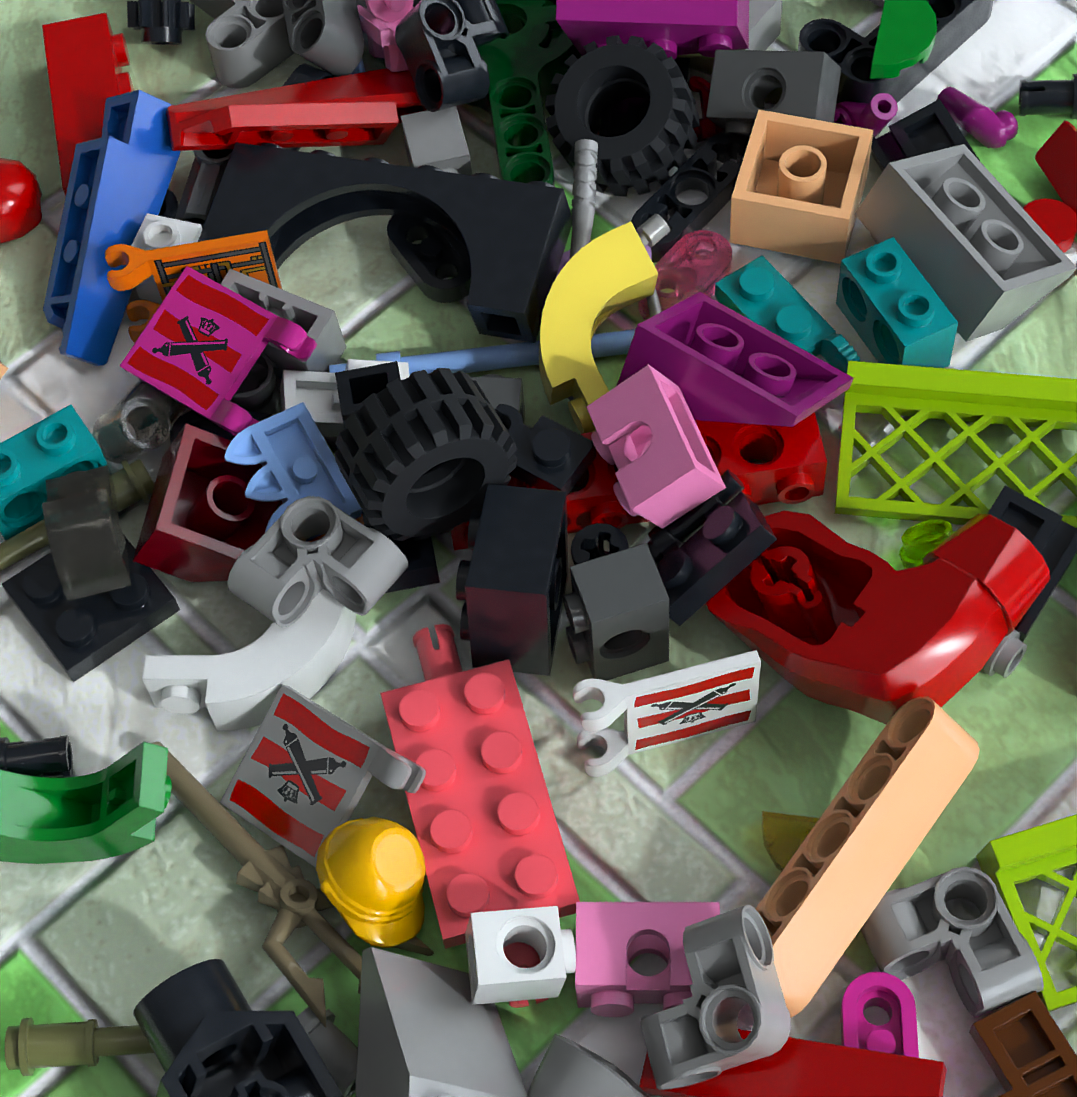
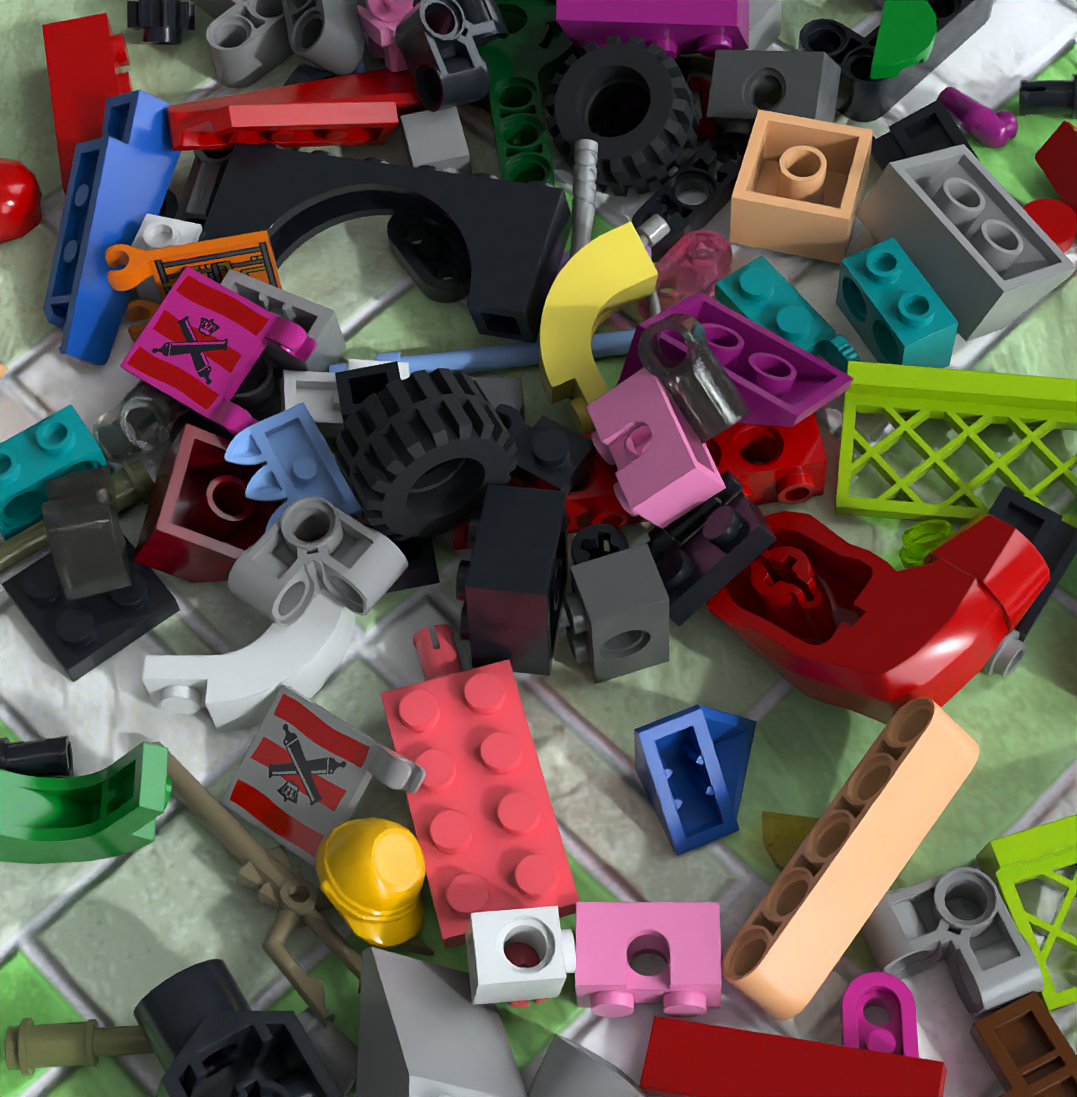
white flag [573,650,761,777] -> none
light grey piece [640,905,791,1090] -> none
magenta arm [834,93,898,137] -> none
none -> blue slope [634,704,757,855]
none -> clear smoke piece [638,313,751,444]

